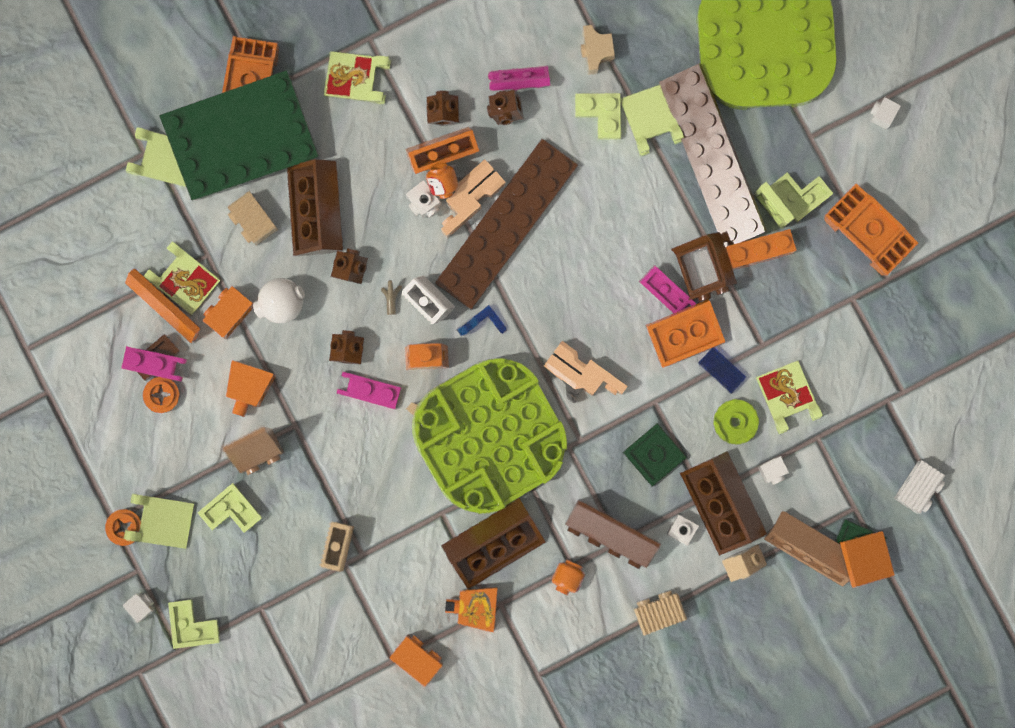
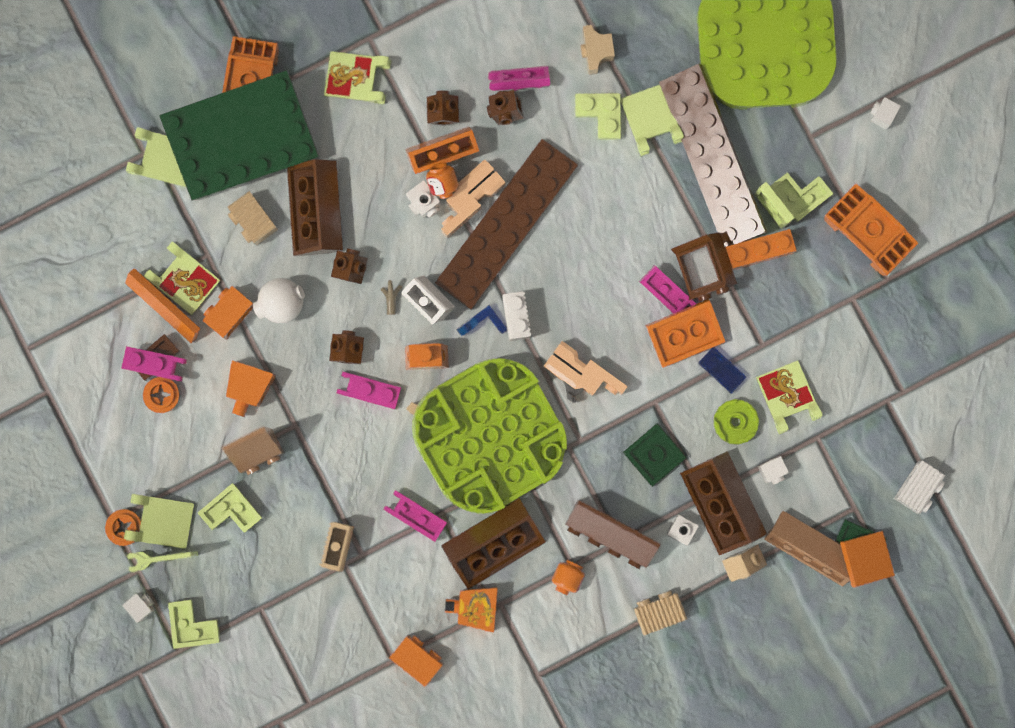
none -> yellowish green flag [127,551,198,572]
none -> dark pink hinge [383,490,447,542]
none -> white brick [503,291,532,341]

